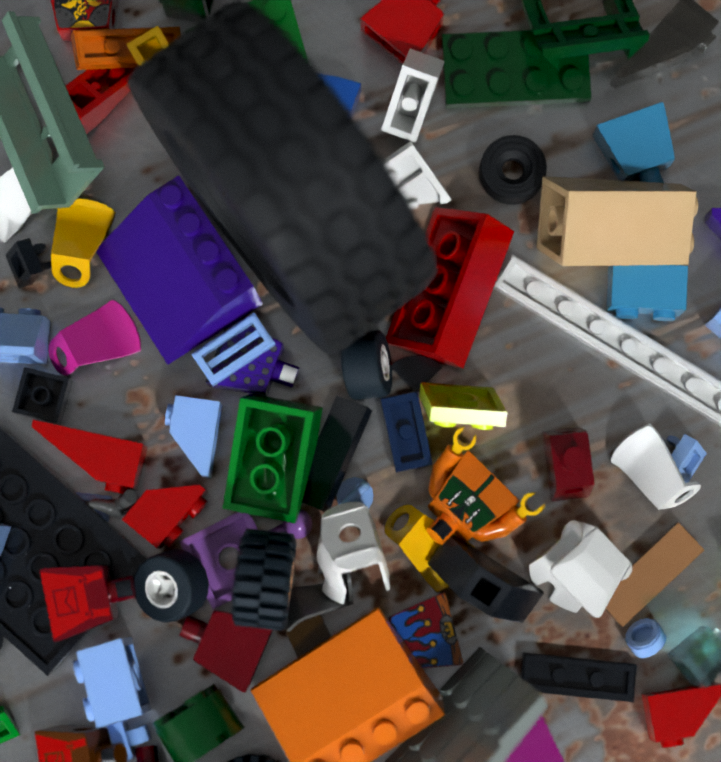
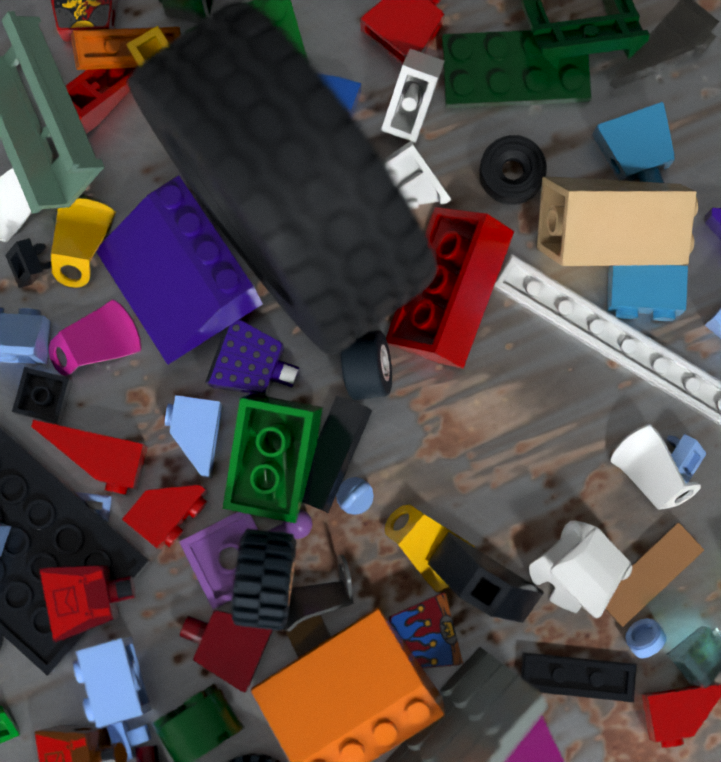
dark grey animal [88,489,138,517] -> none
black wheel [134,549,209,623] -> none
light blue tile [191,313,276,387] -> none
white piece [317,502,390,604] -> none
dark blue plate [381,392,433,473] -> none
black tile [390,356,442,392] -> none
neon yellow plate [419,382,507,430] -> none
orange torso [426,425,545,545] -> none
dark red torso [542,427,595,502] -> none

